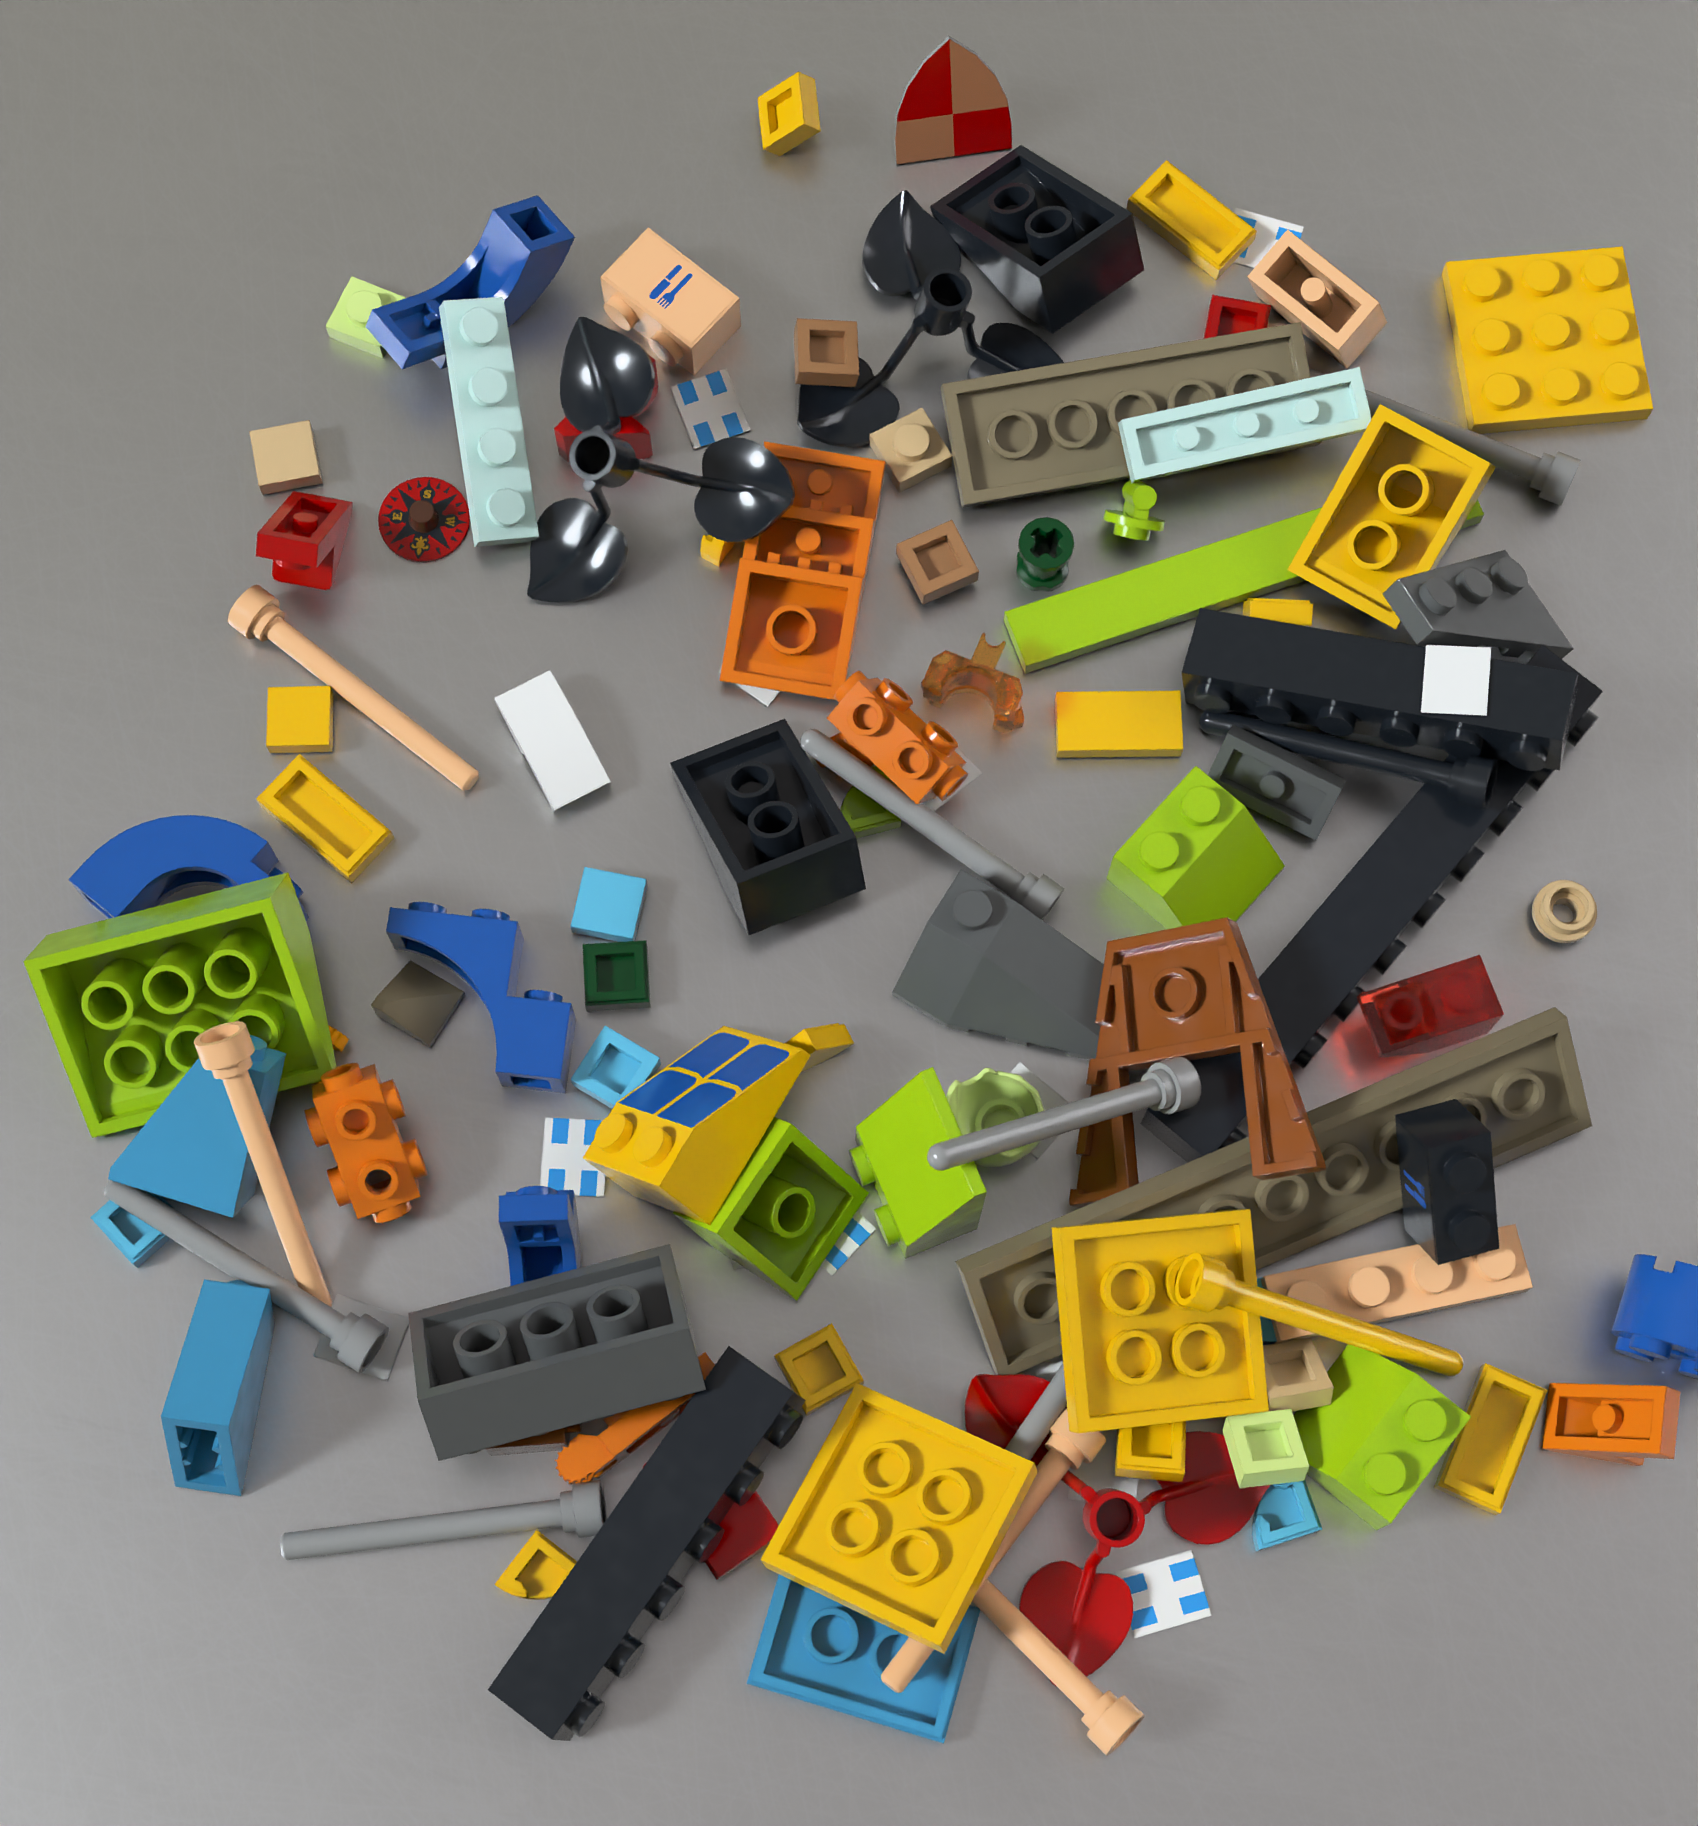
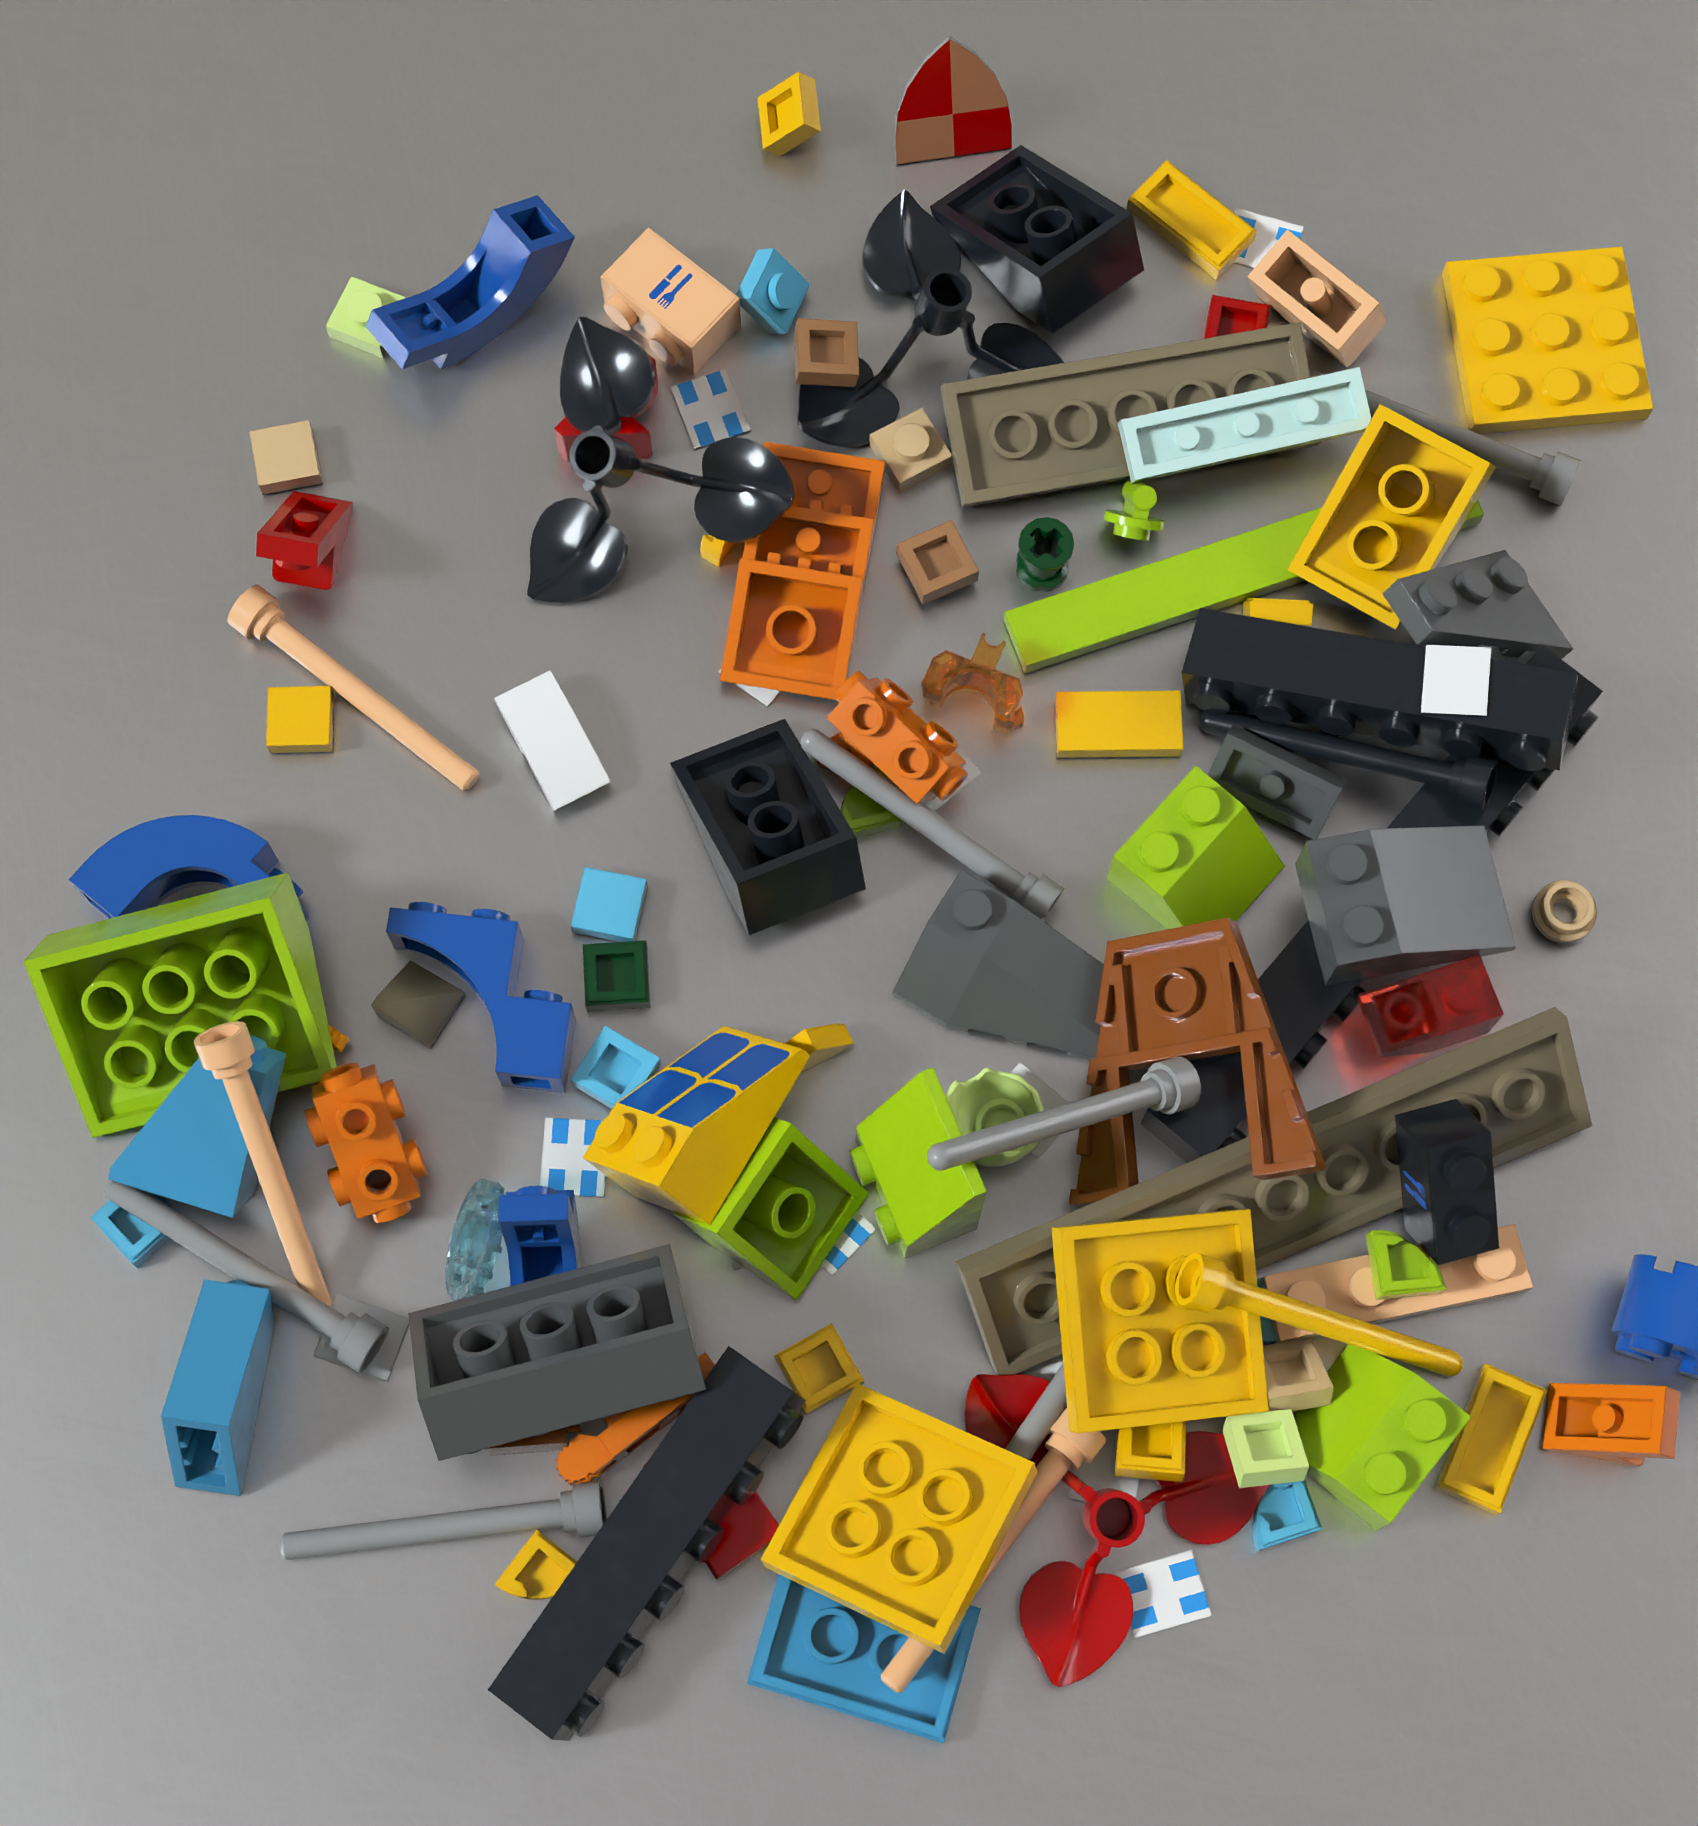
yellow tile [256,754,394,884] -> none
piece [378,477,470,562] -> none
light aqua plate [439,297,539,547] -> none
light nougat piece [972,1579,1145,1756] -> none
none -> clear light blue wheel [445,1179,505,1301]
none -> medium azure plate [736,248,810,335]
none -> slope [1295,826,1516,986]
none -> lime tile [1366,1230,1446,1300]

